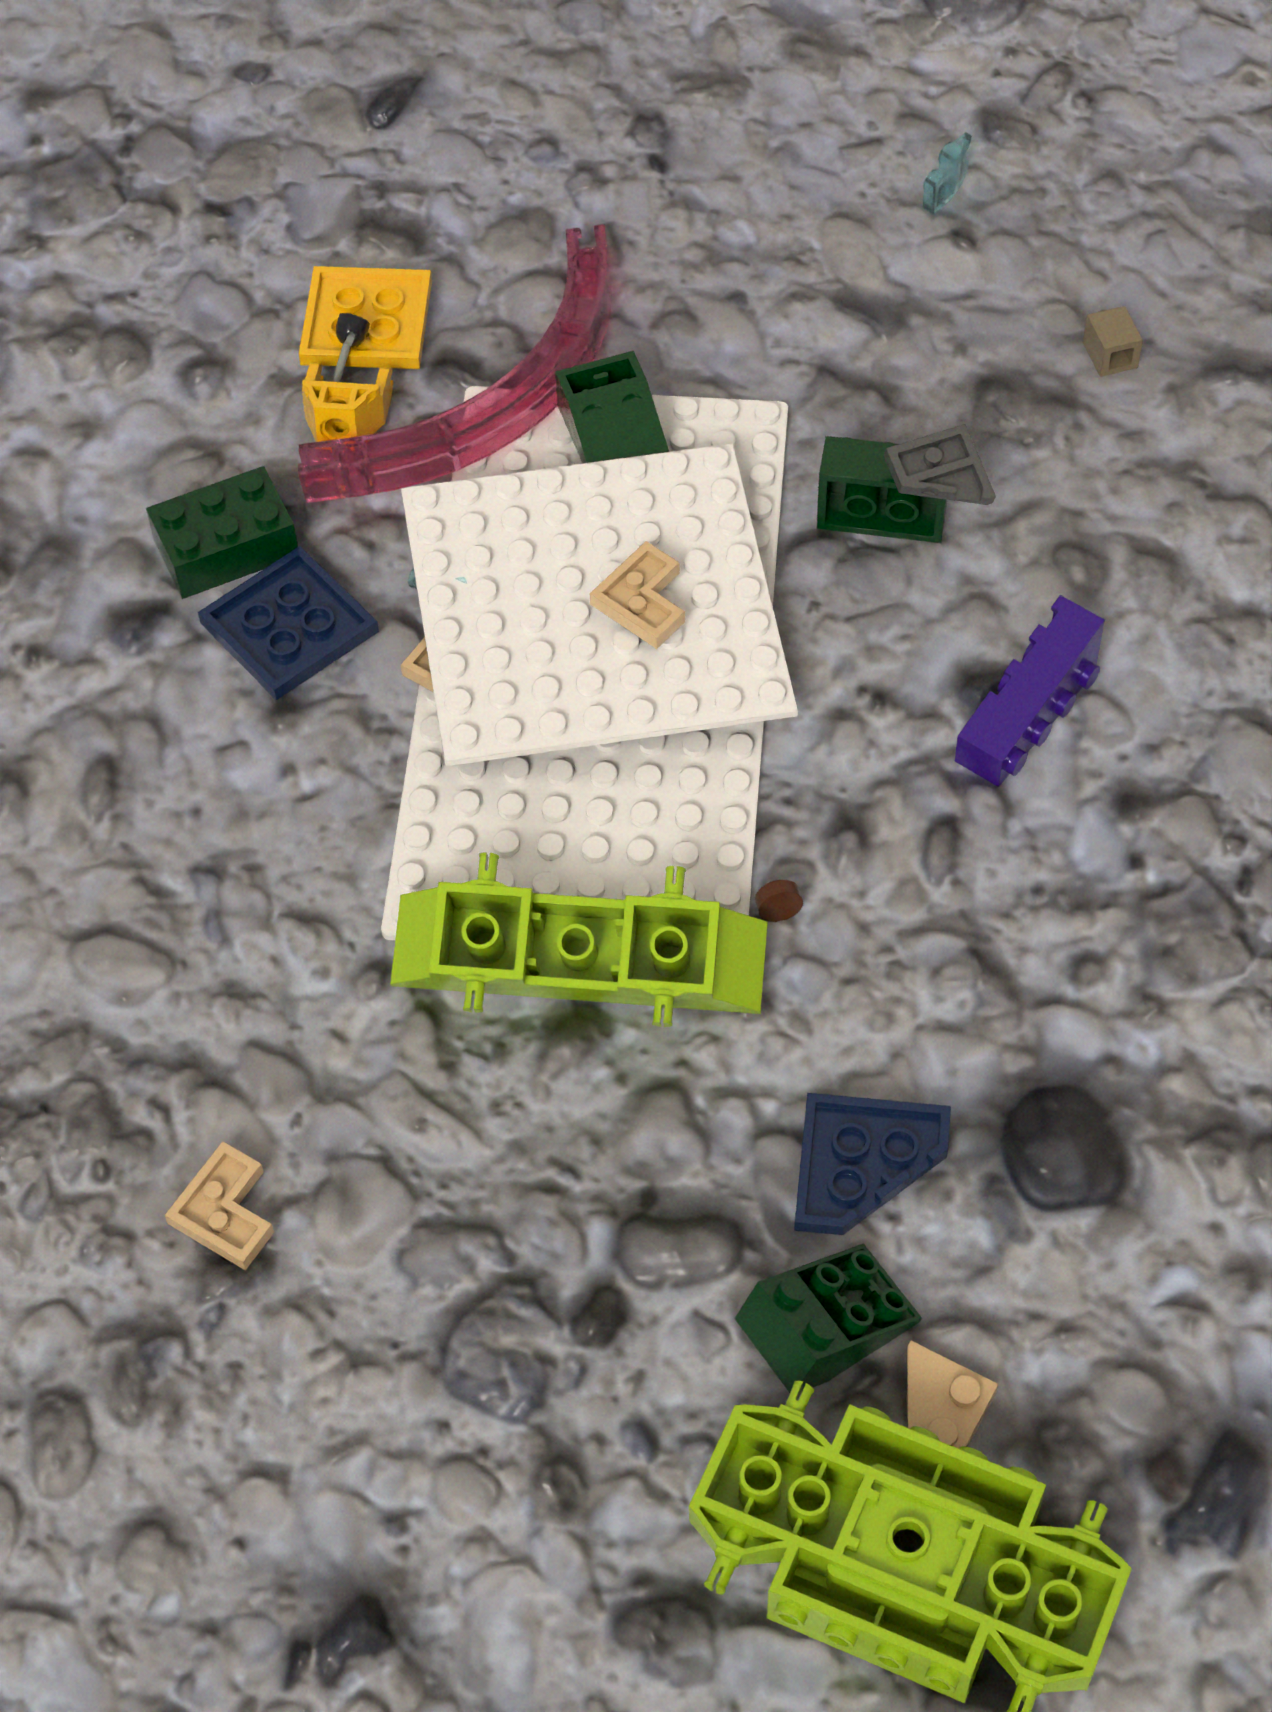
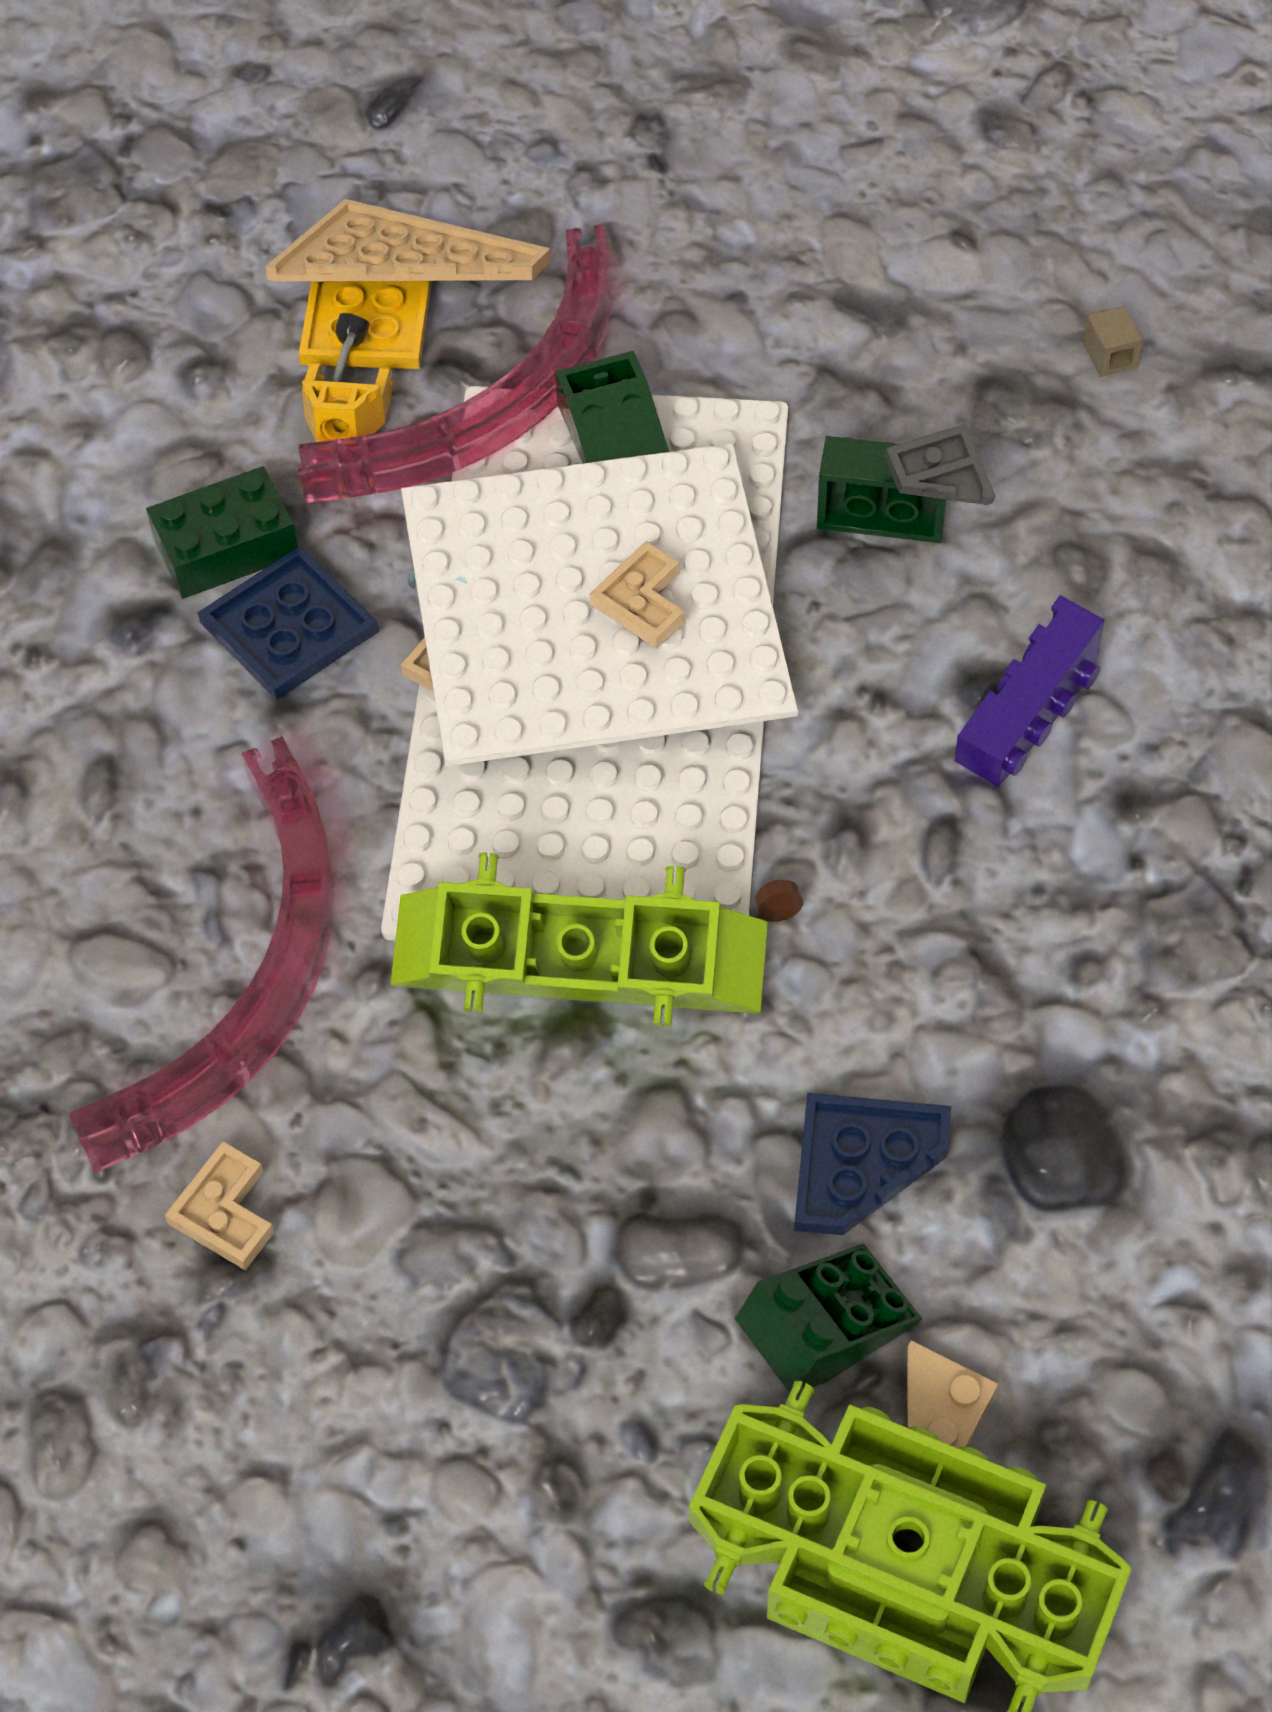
clear light blue slope [923,132,972,215] -> none
none -> clear pink piece [68,736,334,1173]
none -> tan wing [266,199,551,282]

